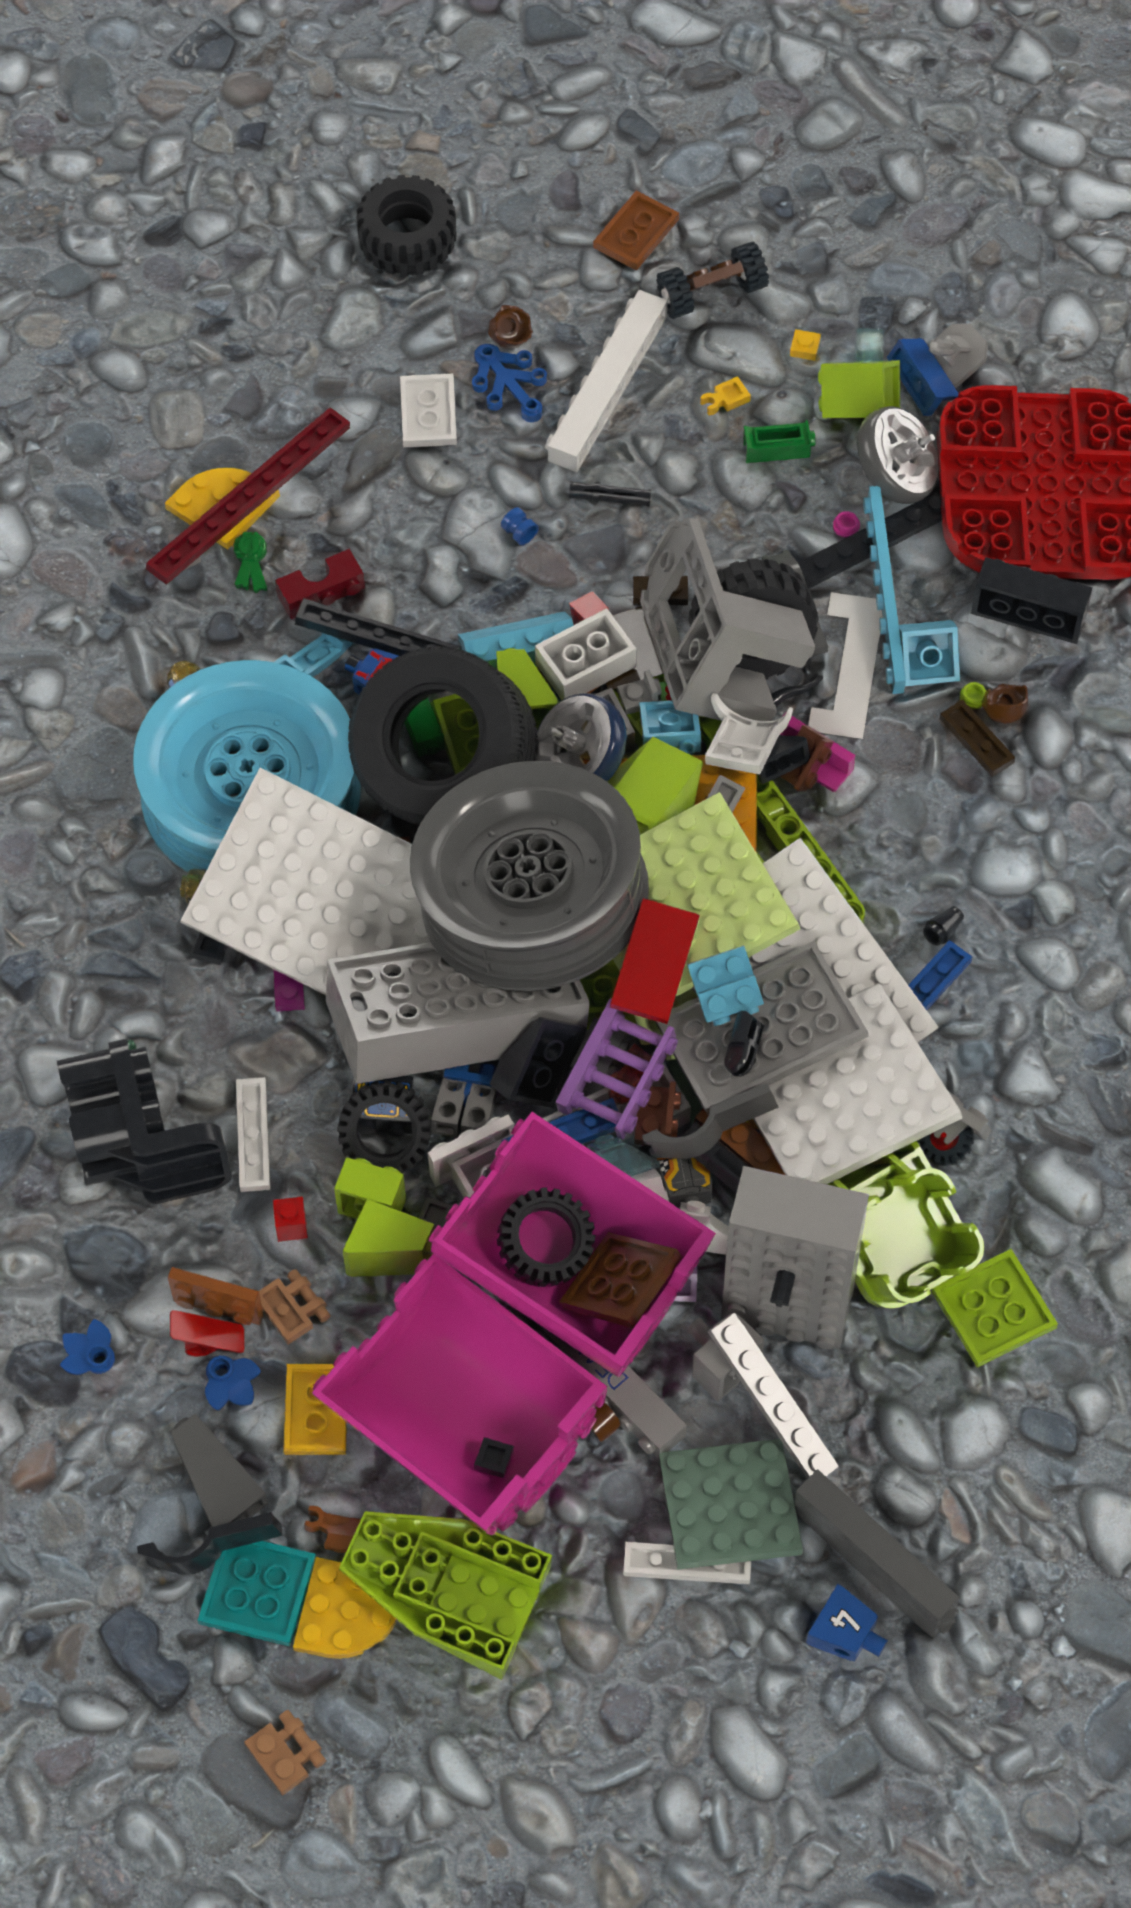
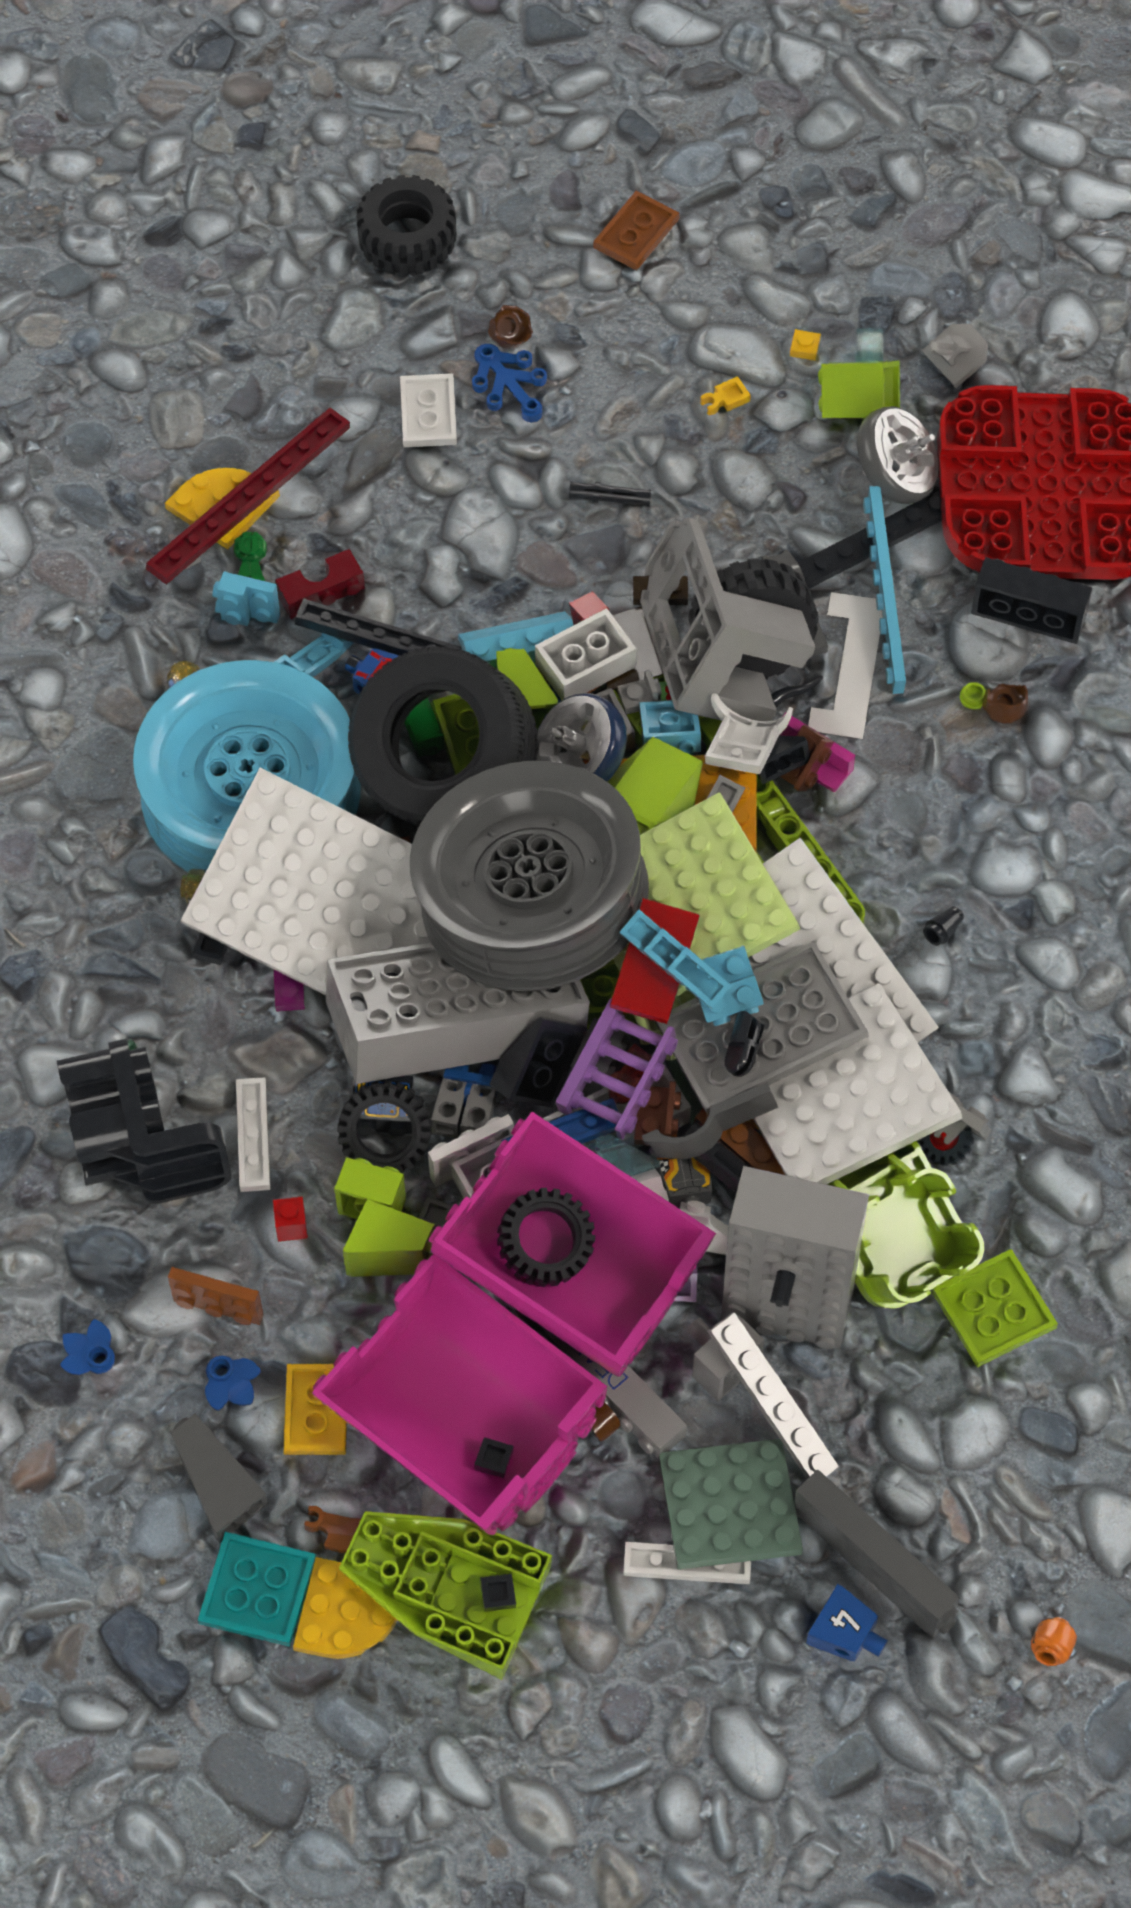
black piece [137,1512,283,1575] -> none
red piece [170,1310,245,1357] -> none
medium nougat plate [244,1710,327,1796] -> none
medium nougat plate [259,1269,331,1345] -> none
blue wheel [501,507,539,545] -> none
white brick [545,290,668,472] -> none
reddish brown plate [559,1232,682,1328] -> none
black plate [656,241,769,319] -> none
green window [743,420,816,463] -> none
dark pink plate [833,511,860,538] -> none
blue panel [887,338,959,416] -> none
medium azure slope [899,620,960,686] -> none
blue plate [908,940,973,1010] -> none
dark brown plate [939,699,1015,777] -> none
none -> medium azure plate [212,572,281,626]
none -> black plate [480,1574,516,1612]
none -> medium azure slope [619,910,732,1009]
none -> orange head [1030,1617,1077,1666]

